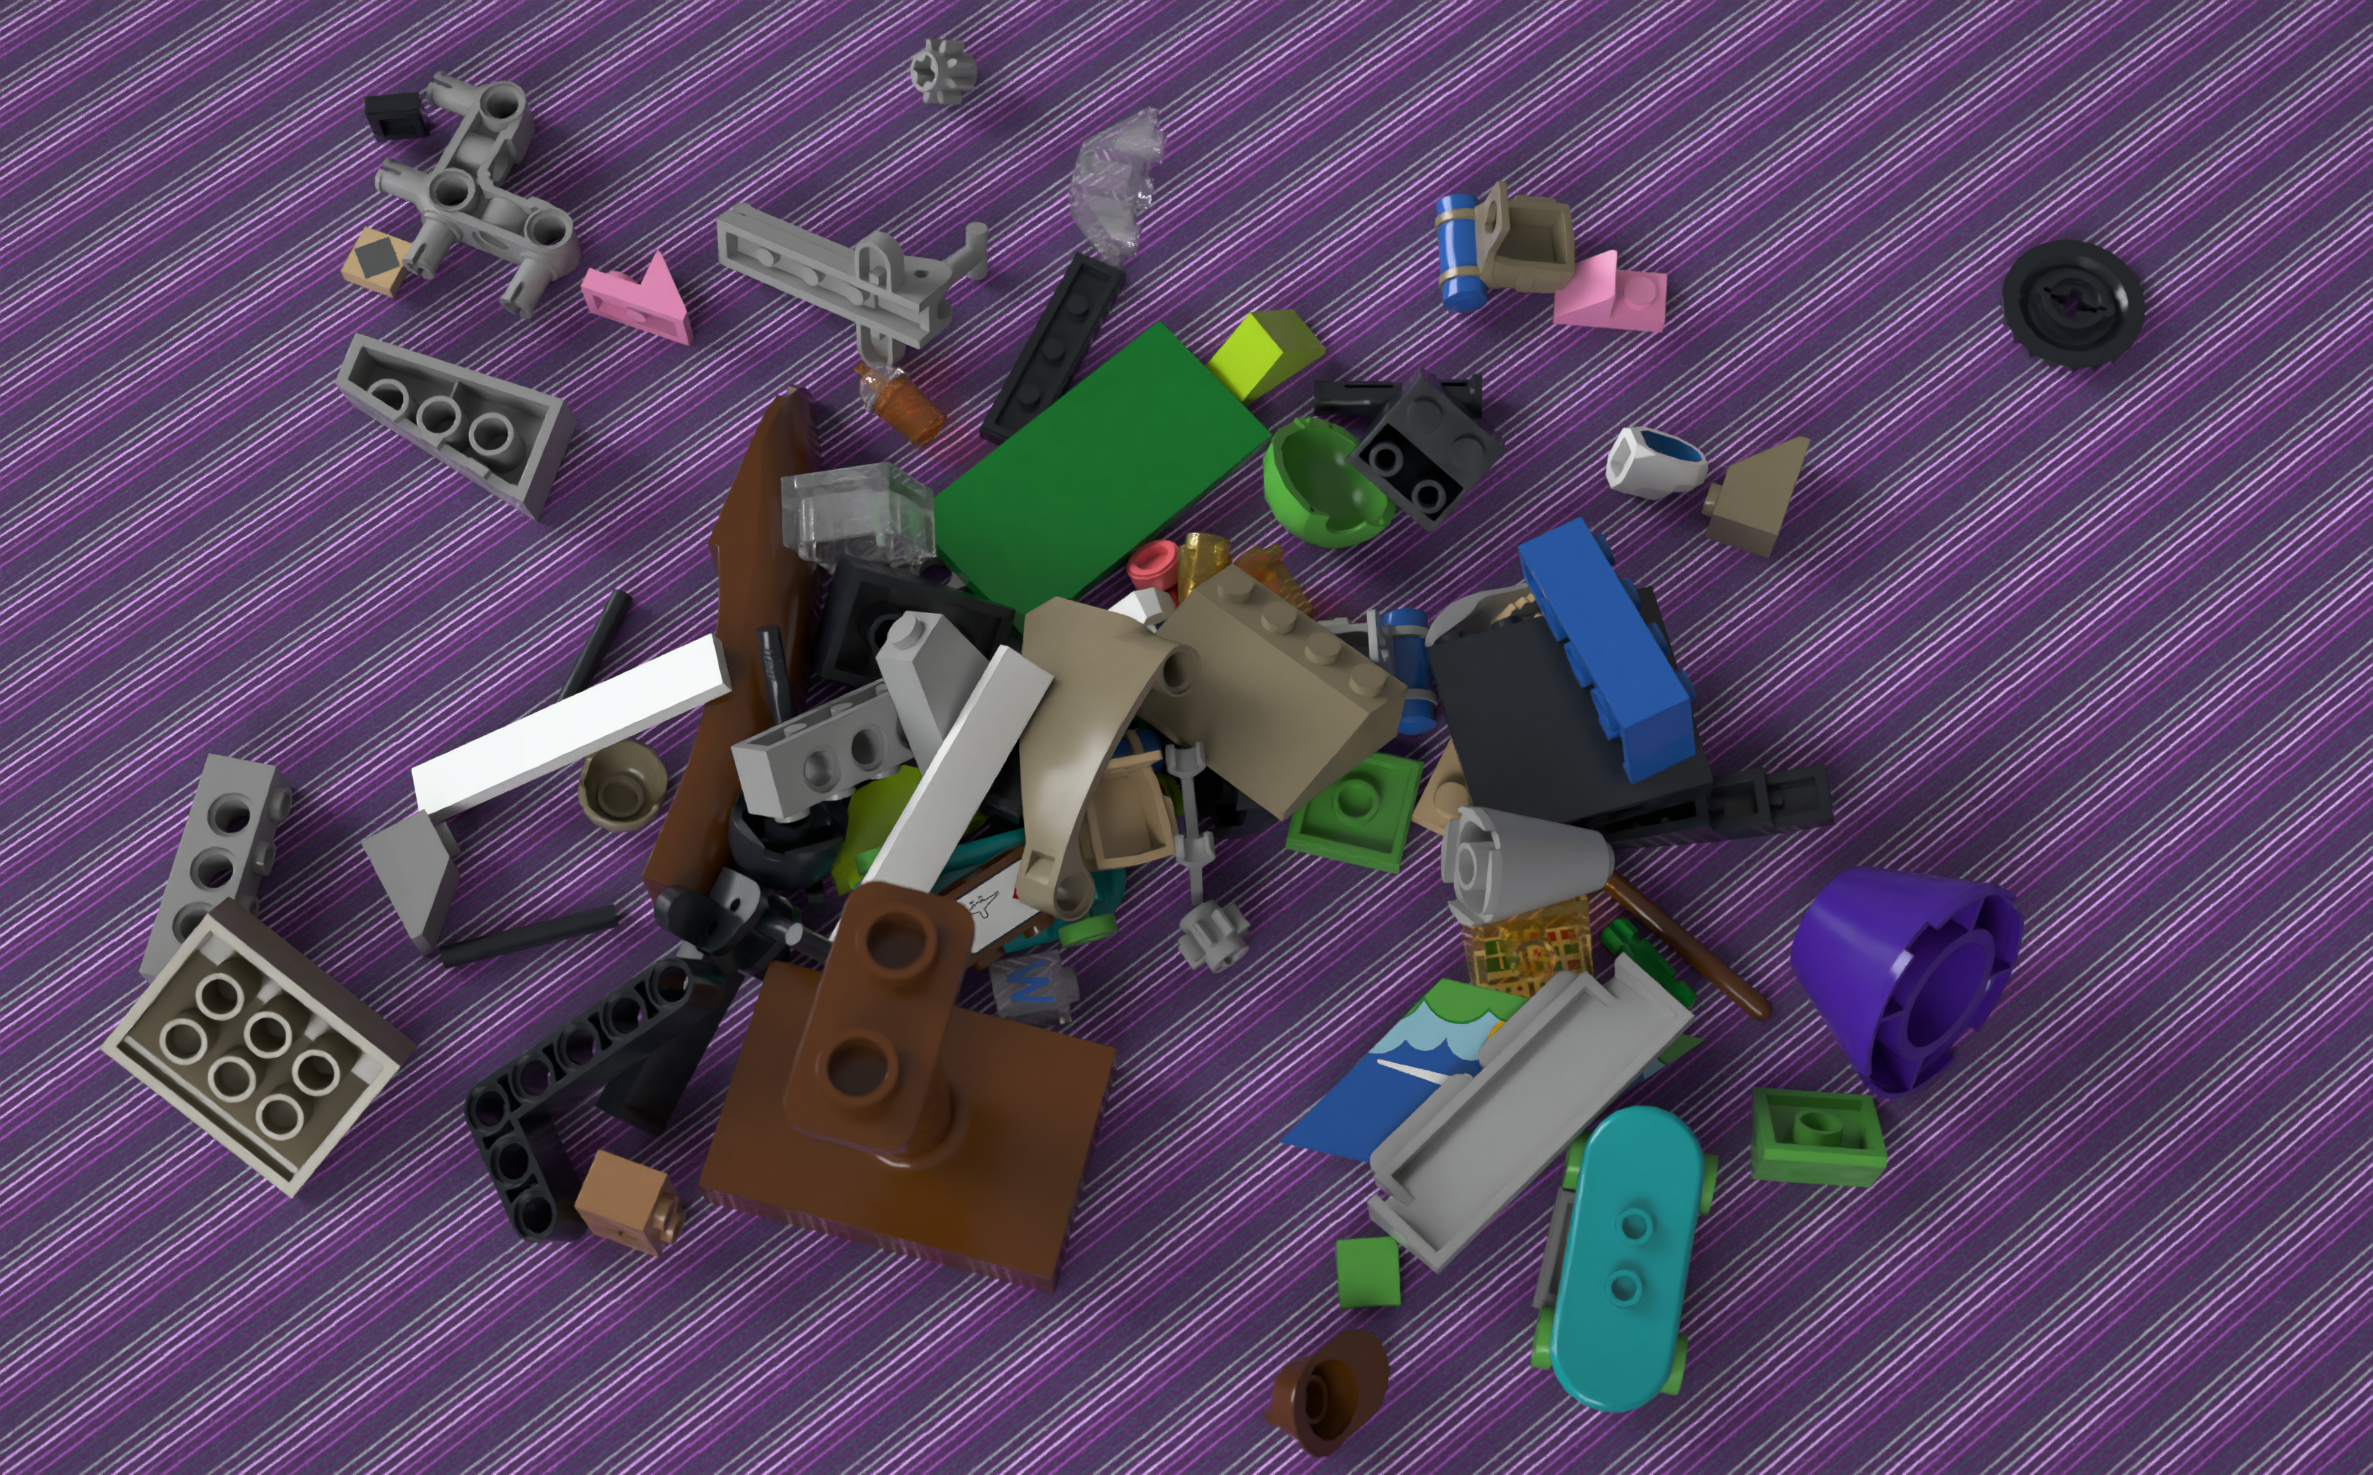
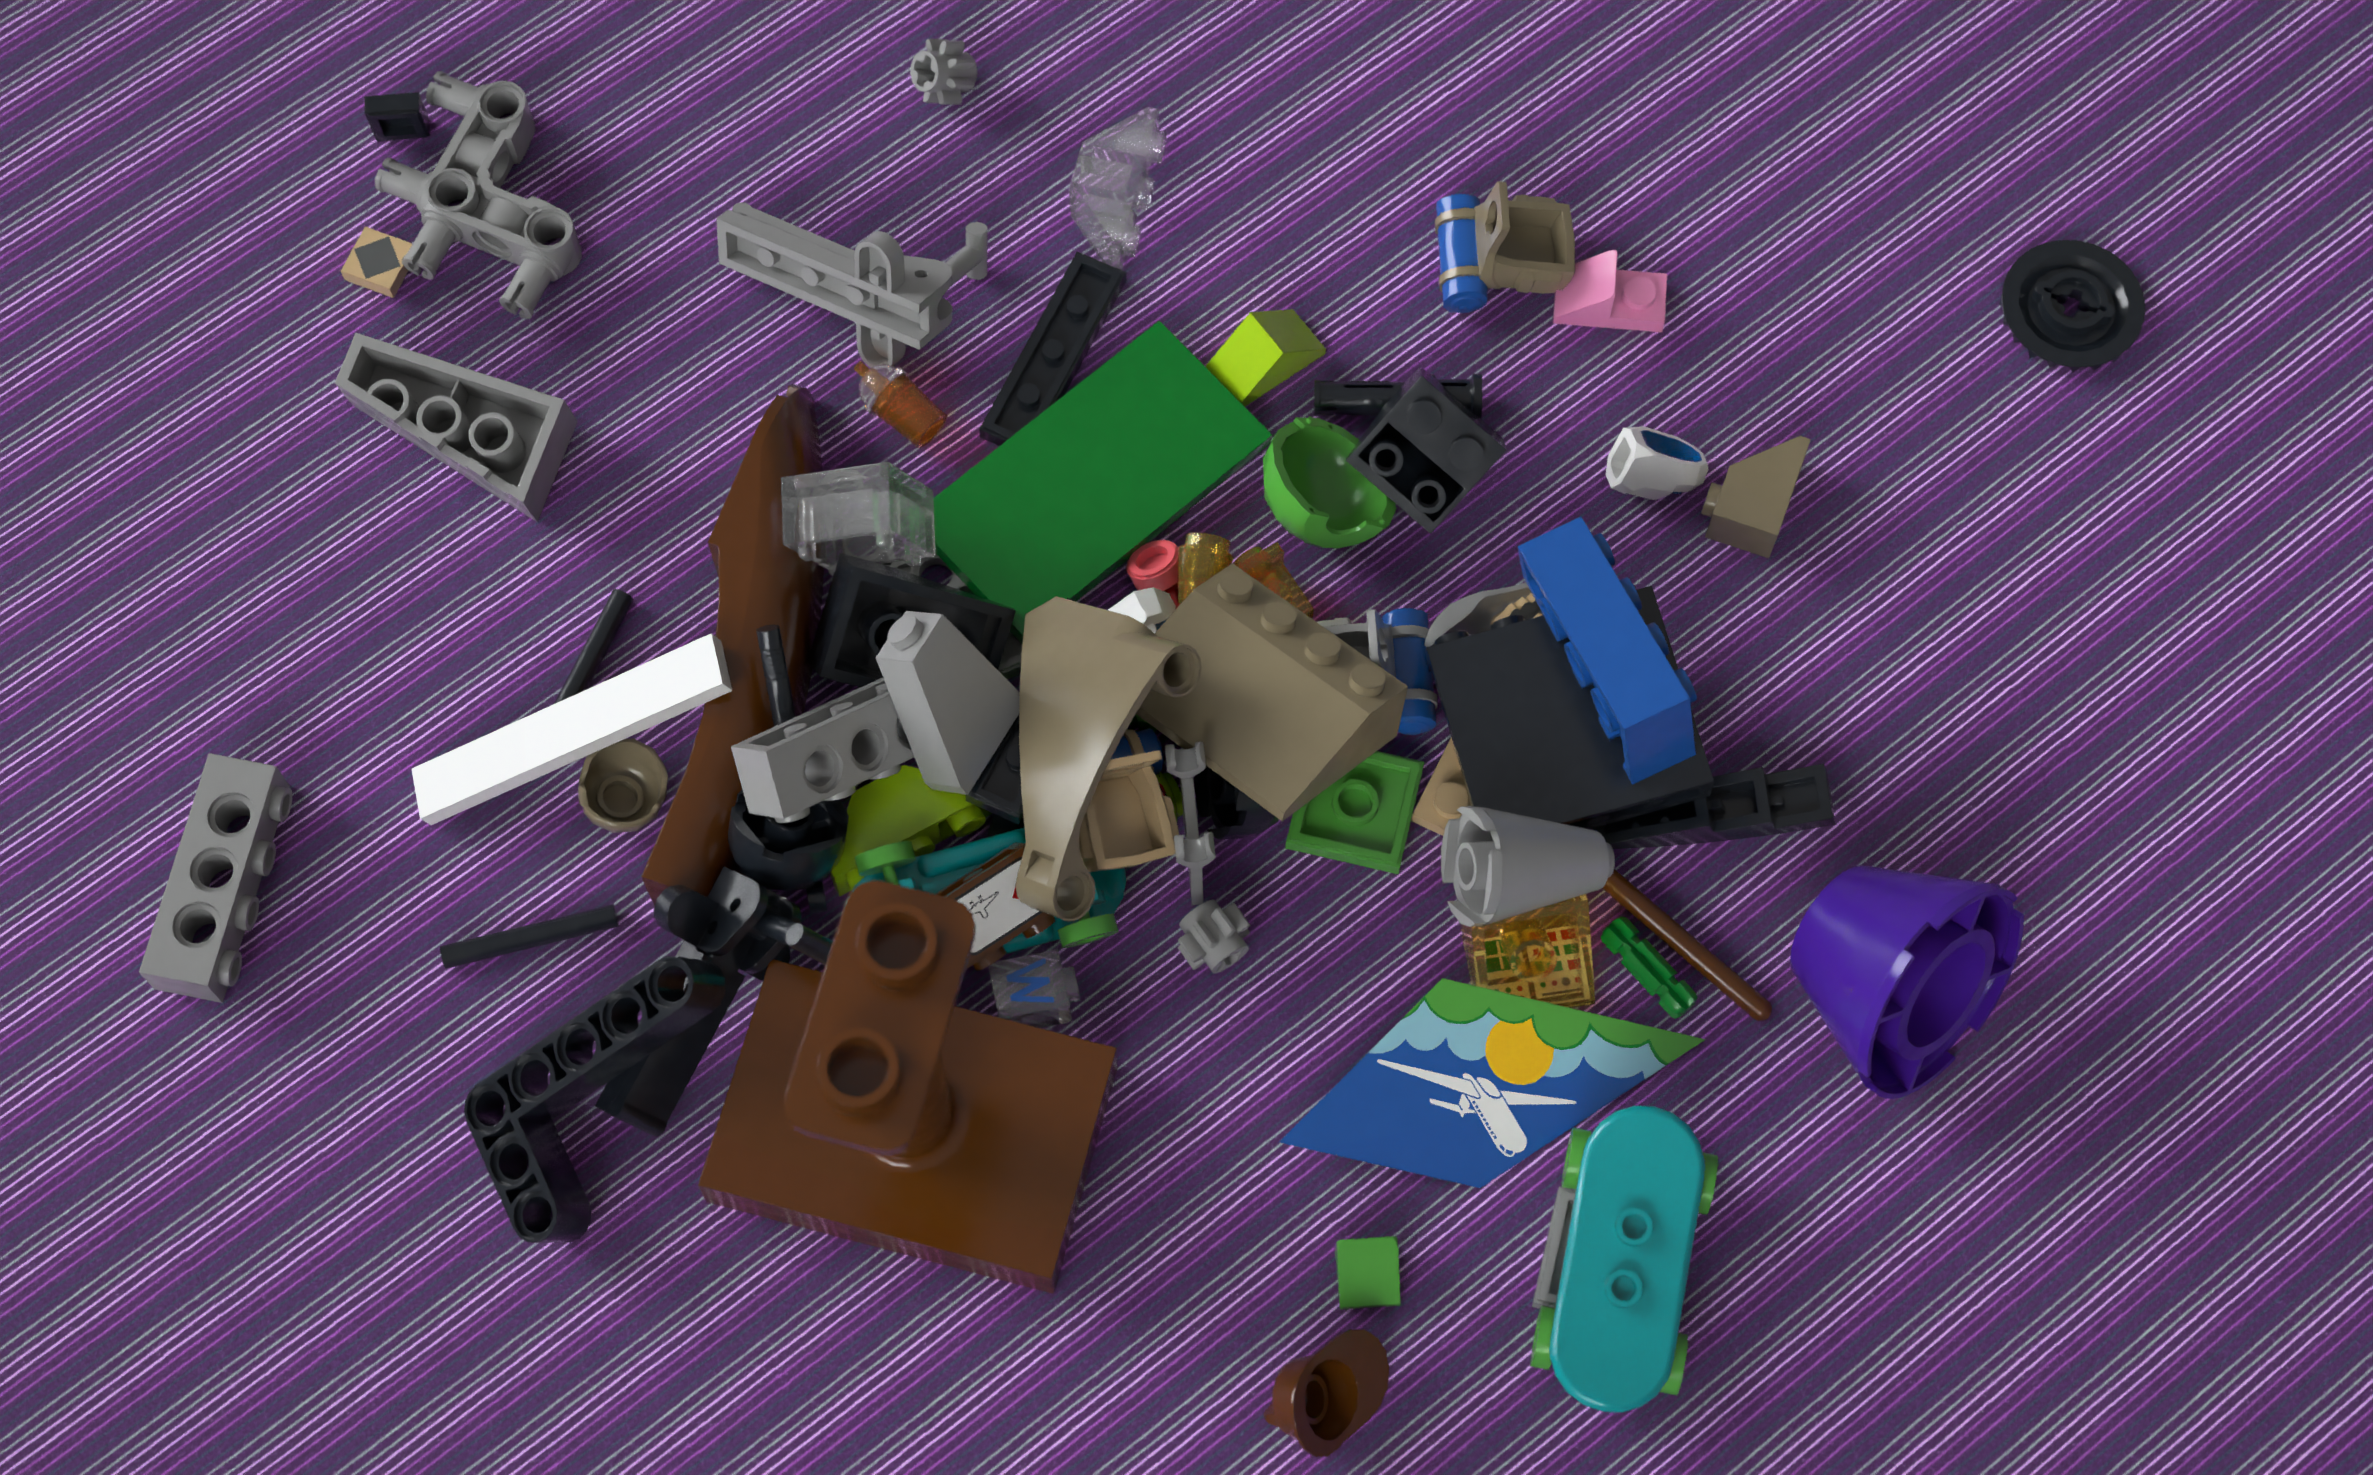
dark tan slope [99,896,418,1199] -> none
light grey slope [361,809,461,957] -> none
medium nougat brick [574,1149,686,1258] -> none
bright pink slope [581,250,694,346] -> none
white tile [829,645,1054,941] -> none
light grey slope [1367,952,1694,1274] -> none
bright green slope [1750,1087,1888,1188] -> none

